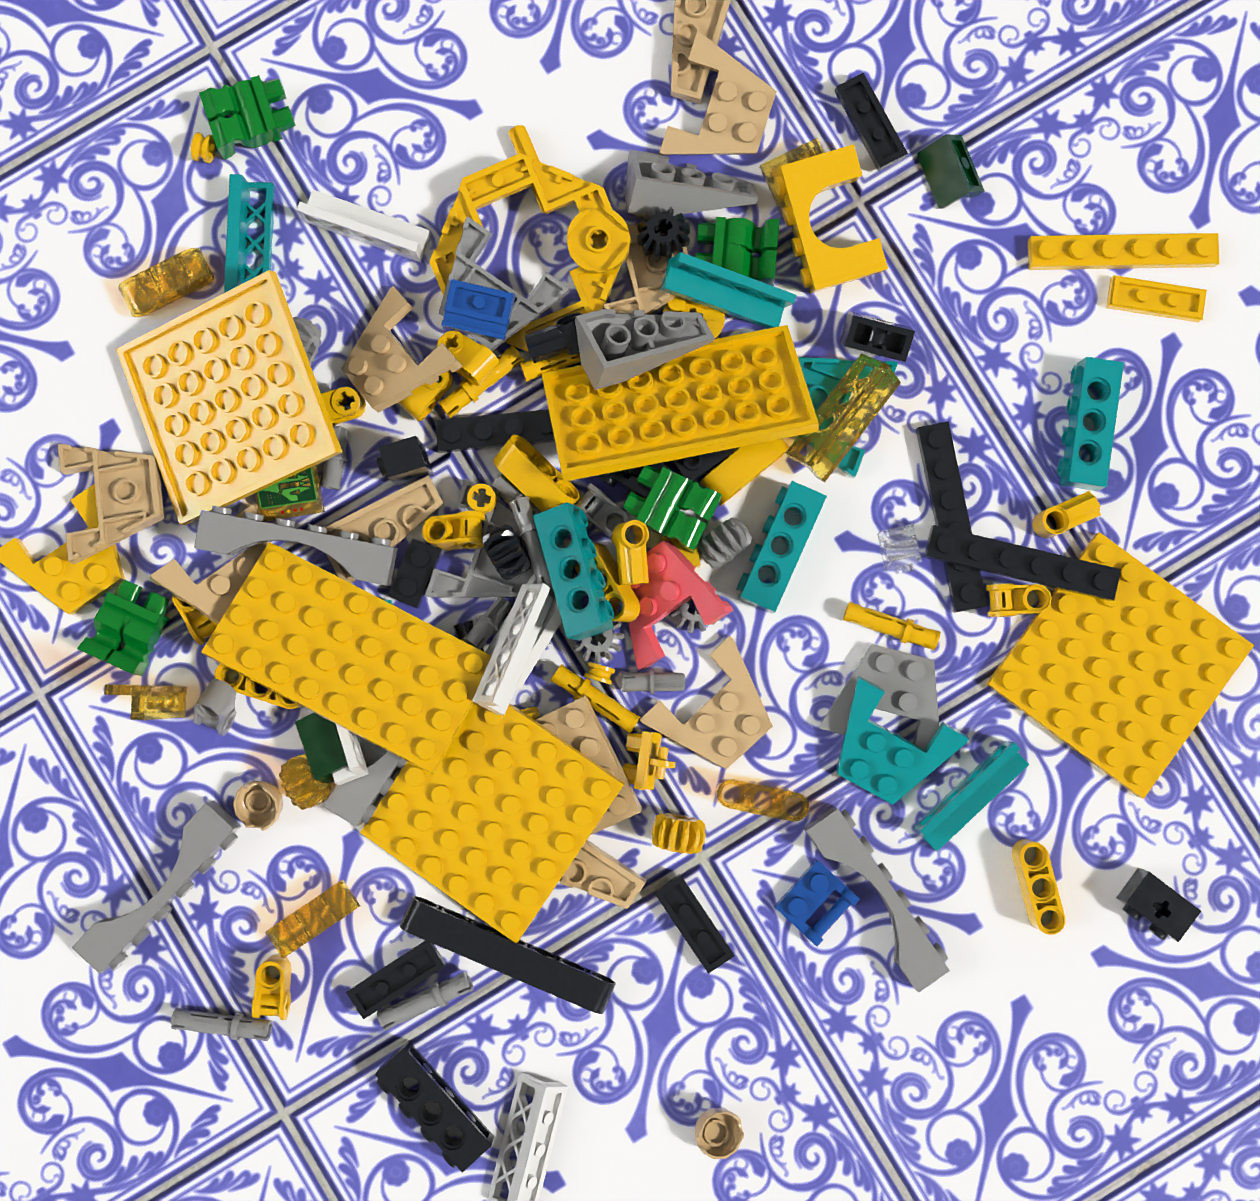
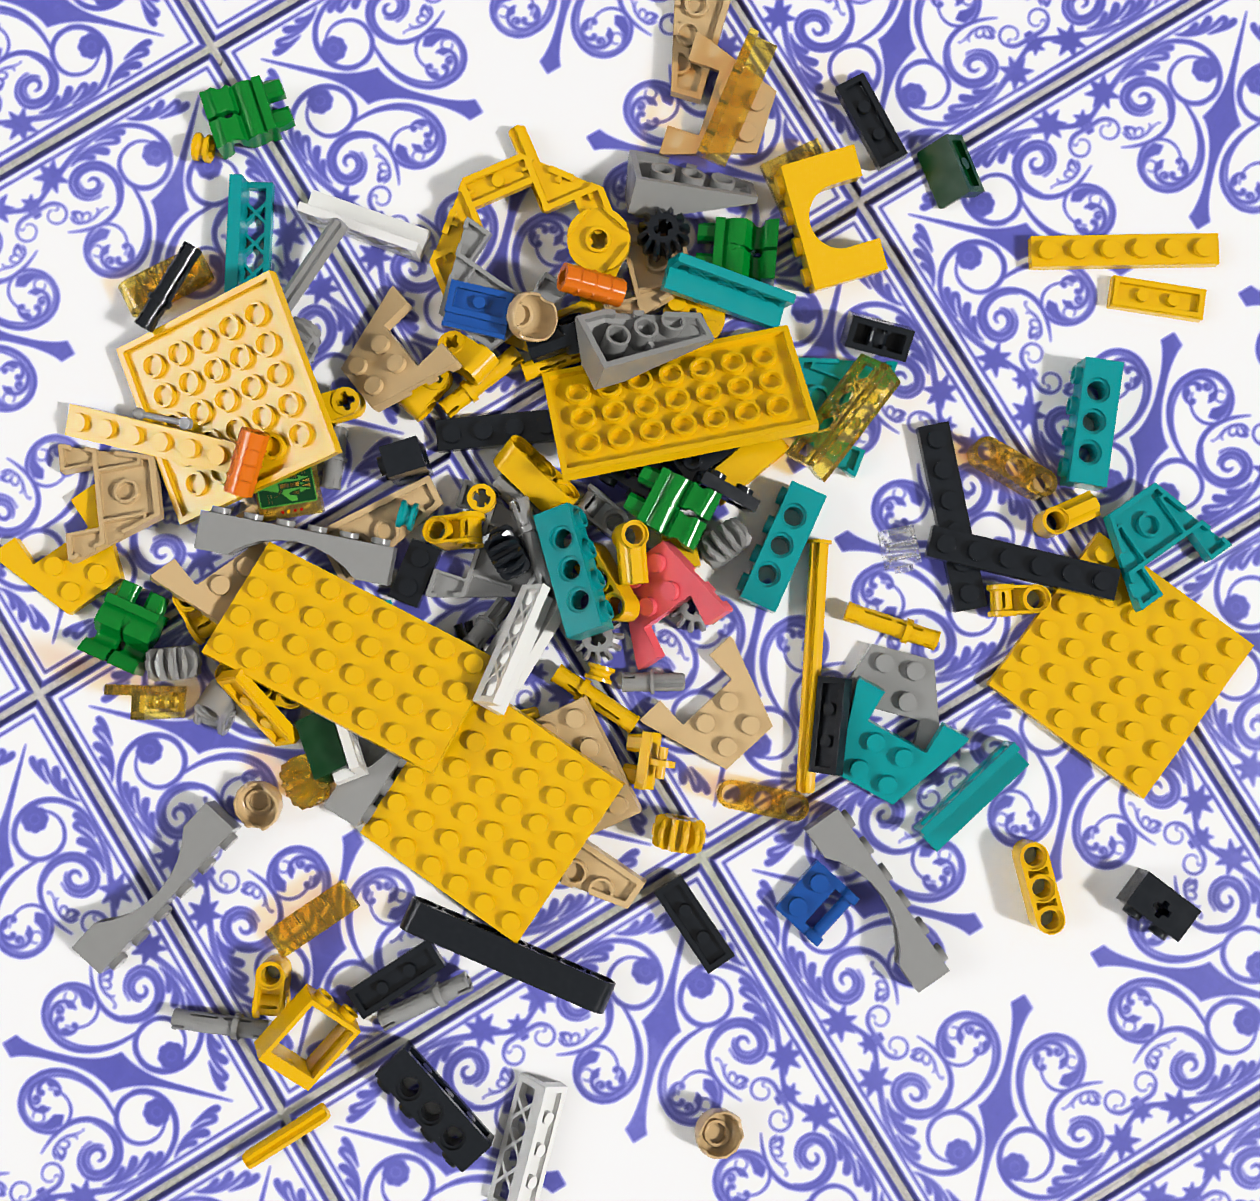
none -> yellow plate [65,404,236,474]
none -> light grey hinge [133,407,193,430]
none -> black pin [134,241,202,333]
none -> light grey gear [145,645,202,681]
none -> yellow tile [216,668,300,746]
none -> orange axle [224,427,270,498]
none -> yellow axle [242,1103,331,1169]
none -> yellow window [254,983,361,1091]
none -> light grey axle [283,218,348,312]
none -> teal bush [395,499,419,531]
none -> tan hair [506,291,558,342]
none -> orange axle [557,262,627,307]
none -> black plate [692,468,761,513]
none -> clear yellow fence [696,27,777,168]
none -> yellow axle [796,539,832,794]
none -> black plate [809,676,852,776]
none -> clear yellow beam [966,436,1058,501]
none -> teal wing [1103,482,1232,612]

